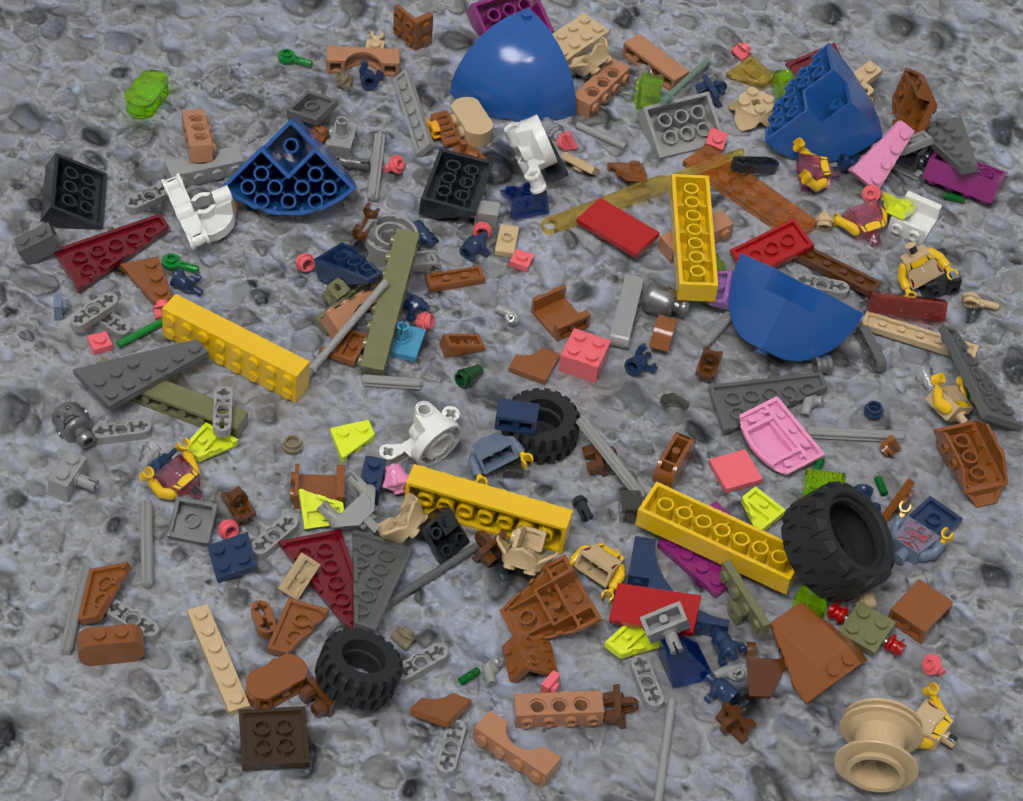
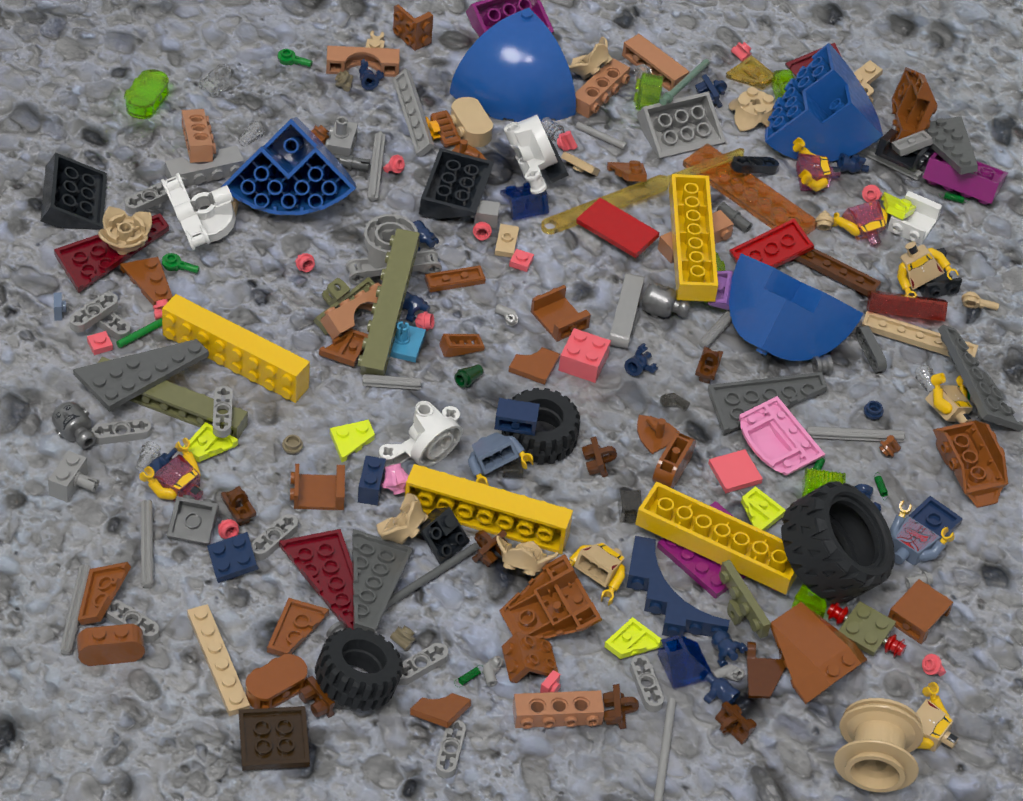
dark grey brick [14,222,63,265] -> none
dark blue piece [170,268,203,297] -> none
dark orange beam [251,600,276,639] -> none
tan tile [278,552,320,600] -> none
dark grey plate [286,90,338,126] -> none
neon yellow wing [298,489,344,530] -> none
light grey bar [309,279,390,378] -> none
dark blue wedge [314,242,383,284] -> none
light grey connector [316,471,380,535] -> none
reddish brown flag [348,202,380,246] -> none
dark blue piece [459,231,491,262] -> none
nougat arch [473,710,561,787] -> none
tan bracket [510,525,548,552] -> none
tan plate [553,13,610,63] -> none
black pin [572,495,594,522] -> none
light grey axle [576,415,646,500] -> none
red tile [609,583,702,636] -> none
light grey brick [640,601,691,655] -> none
dark orange brick [649,314,678,352] -> none
coral plate [704,127,728,152] -> none
light grey beam [795,273,849,300] -> none
light grey arm [800,395,824,418] -> none
bright pink wing [848,120,915,189] -> none
tan plate [855,591,877,609] -> none
dark orange wing [882,478,915,522] -> none
none -> tan brick [98,206,152,255]
none -> dark orange shield [637,415,680,454]
none -> dark grey pin [717,202,753,233]

